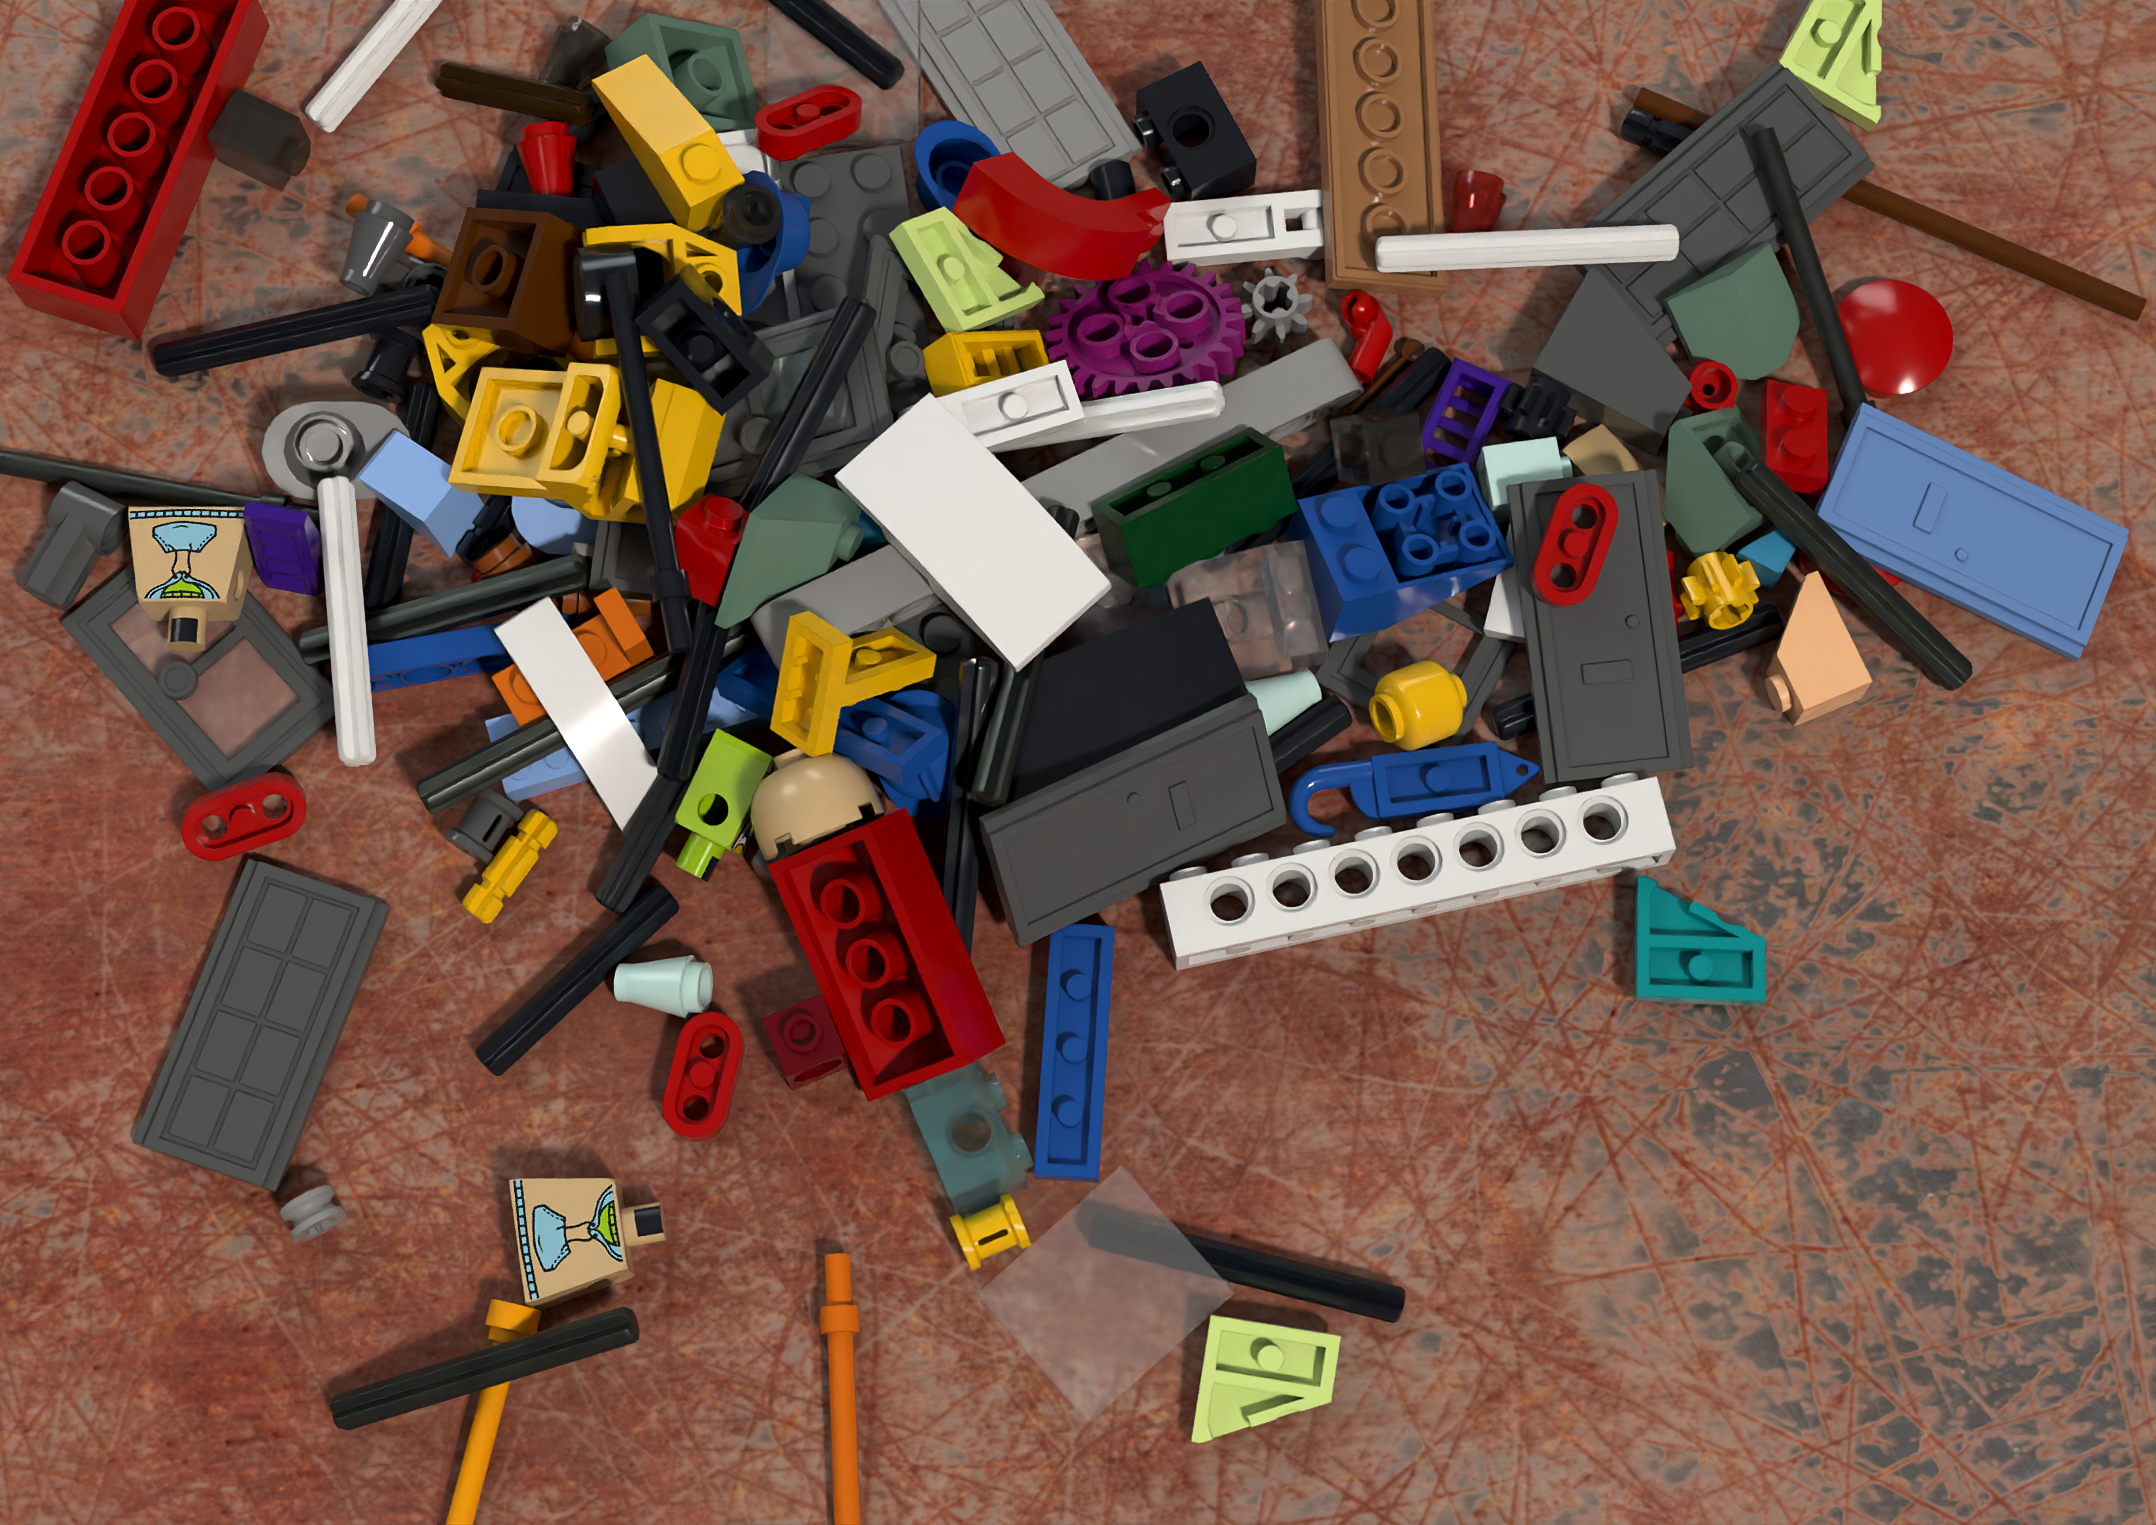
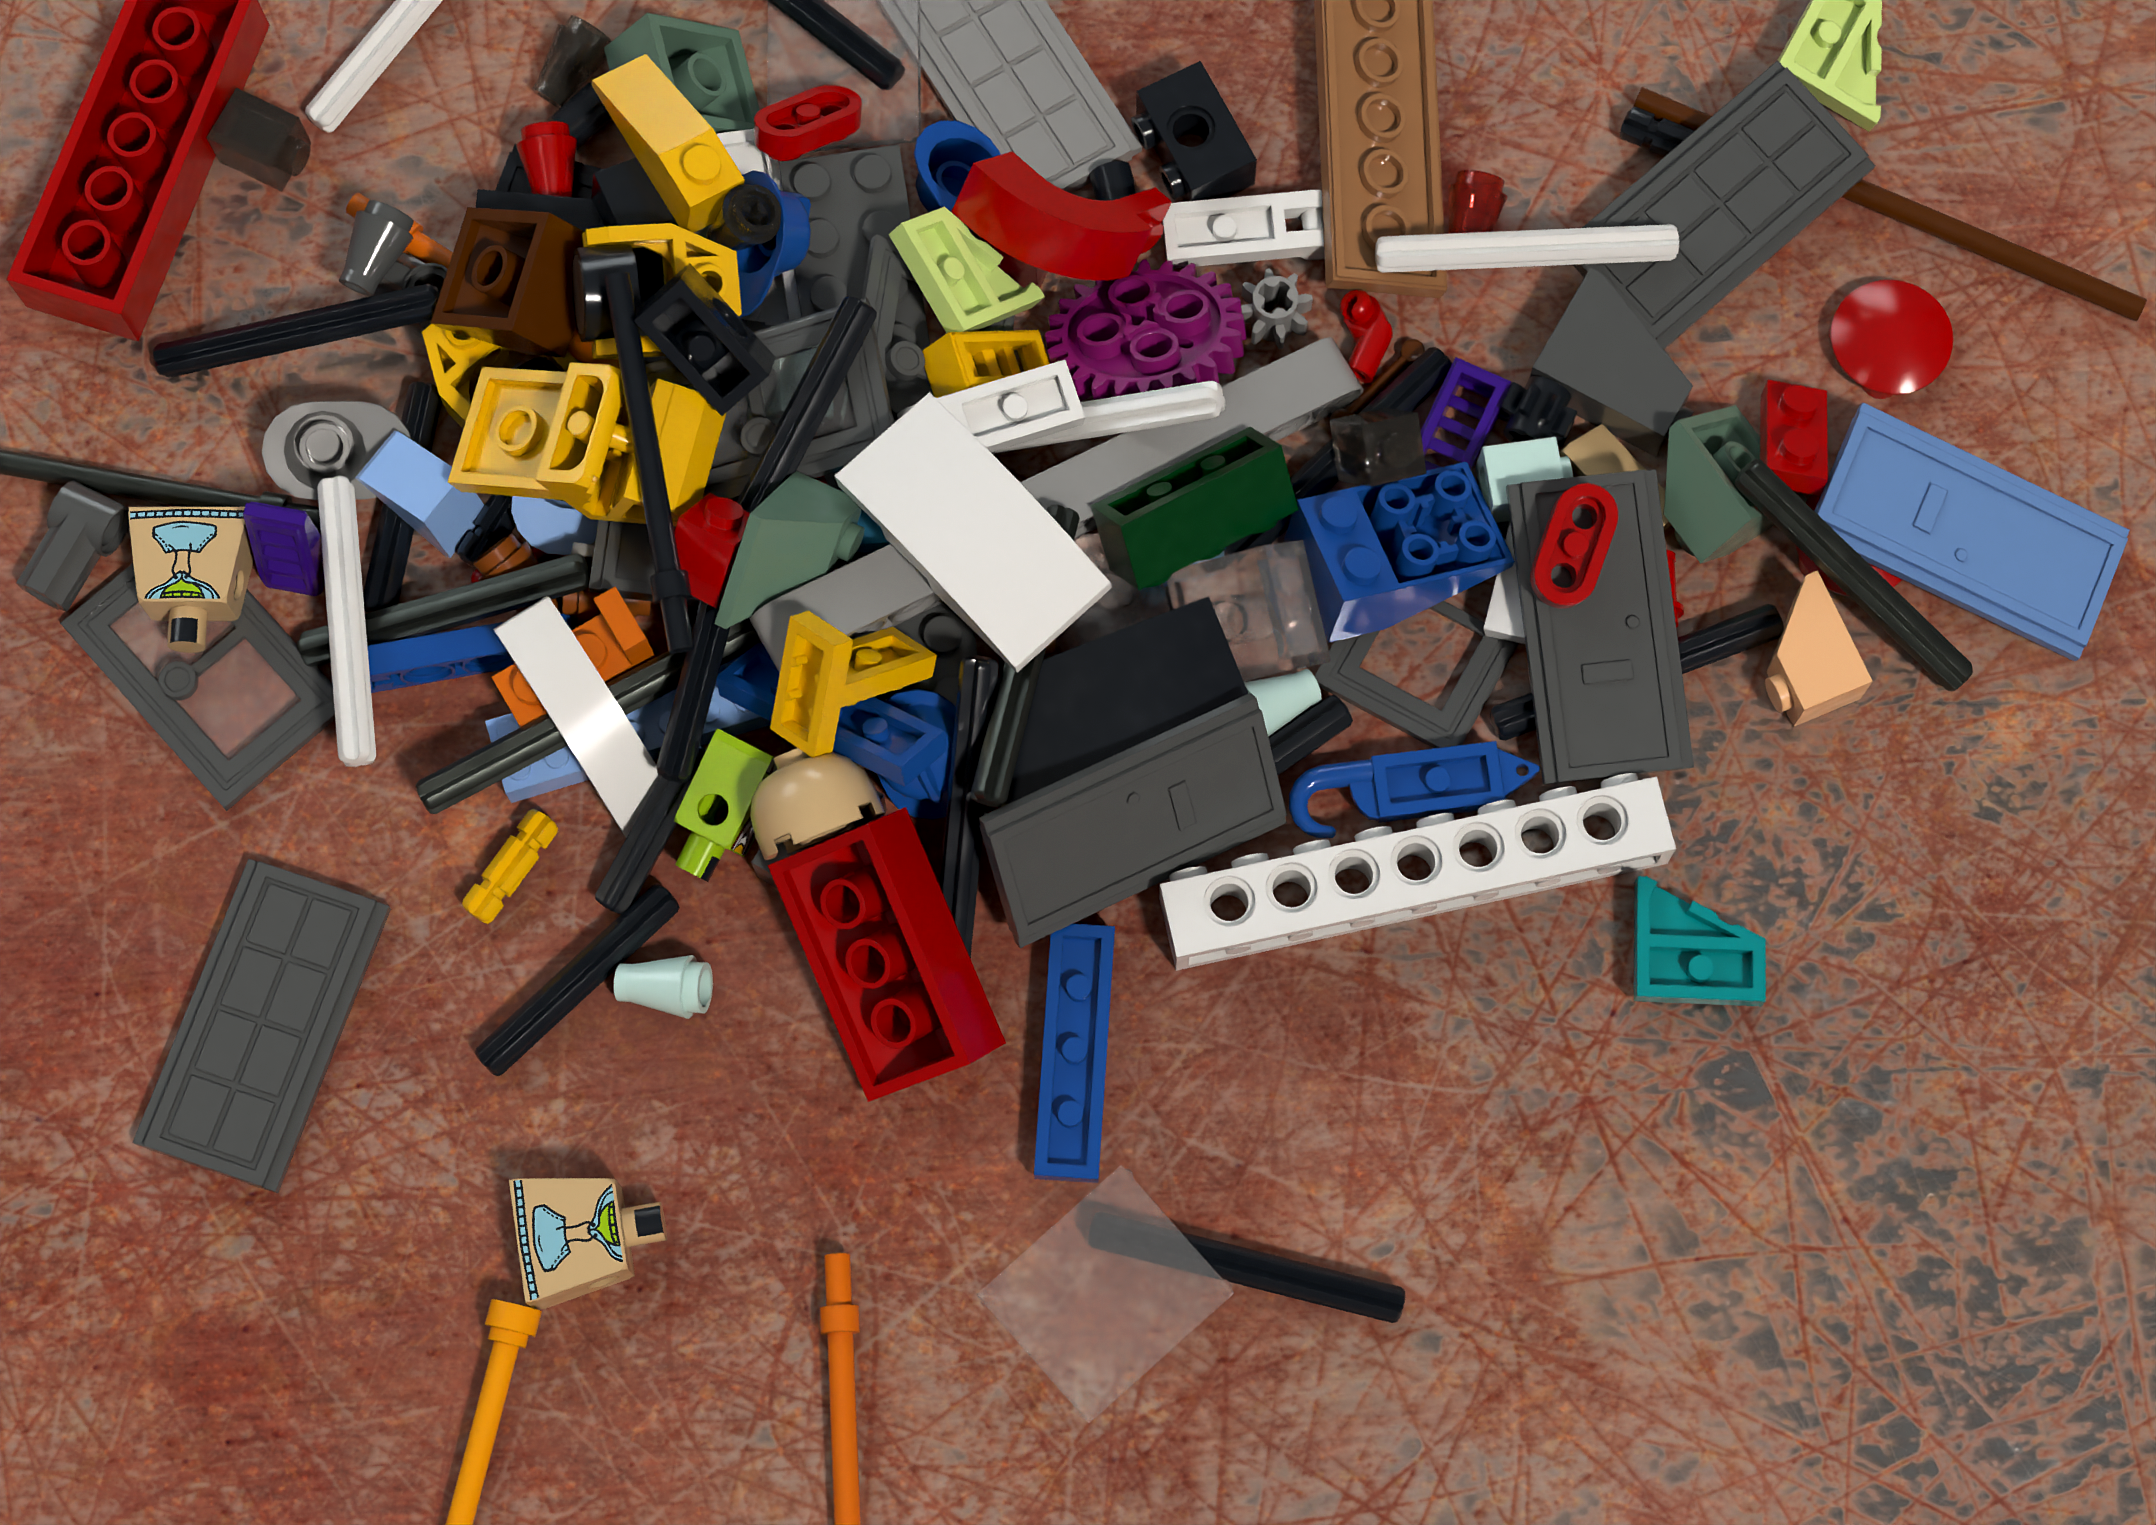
red plate [181,772,307,861] -> none
light grey bush [279,1185,347,1243] -> none
pearl dark grey axle [330,1306,640,1431] -> none
black bush [351,328,425,404] -> none
dark brown axle [435,62,597,126] -> none
dark grey bush [442,787,524,866] -> none
red plate [662,1012,745,1142] -> none
dark red brick [761,994,851,1091] -> none
clear light blue brick [904,1061,1034,1217] -> none
yellow bush [949,1192,1031,1271] -> none
yellowish green wing [1191,1314,1341,1443] -> none
yellow head [1369,660,1467,751] -> none
sand green slope [1662,243,1803,380] -> none
yellow gear [1679,551,1761,630] -> none
red plate [1683,359,1738,416] -> none
dark azure slope [1735,528,1797,592] -> none
pearl dark grey bar [1751,128,1877,433] -> none

